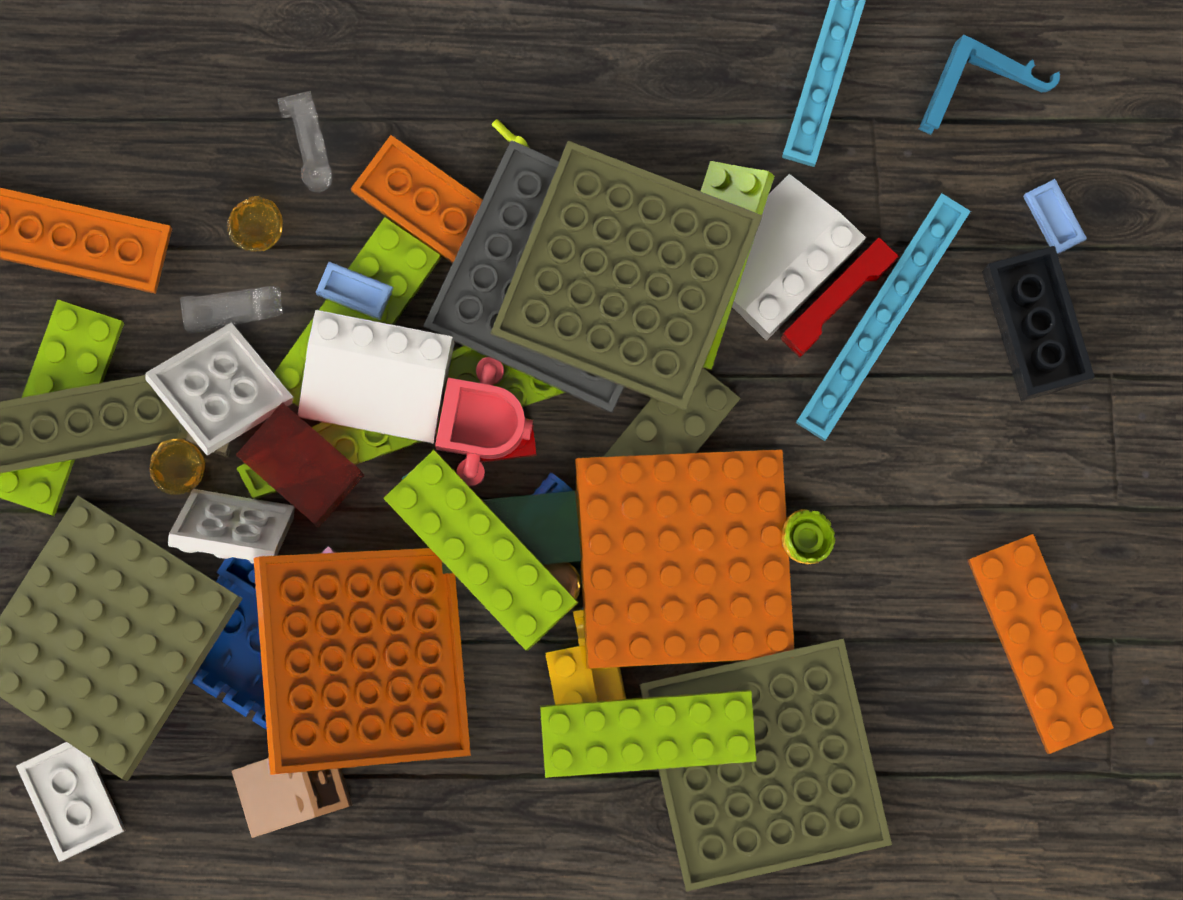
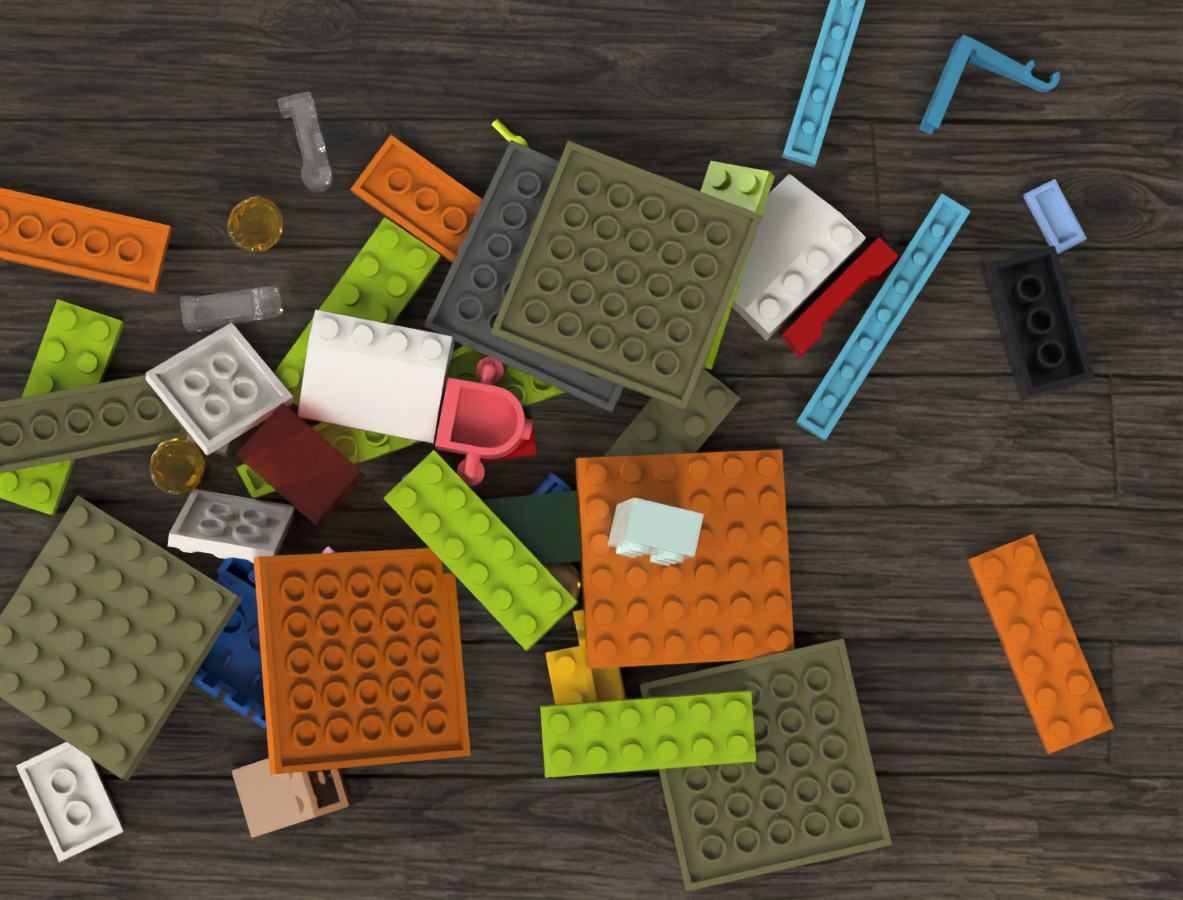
light blue tile [316,262,393,320] -> none
lime hair [782,509,835,564] -> none
none -> light aqua brick [607,497,704,566]

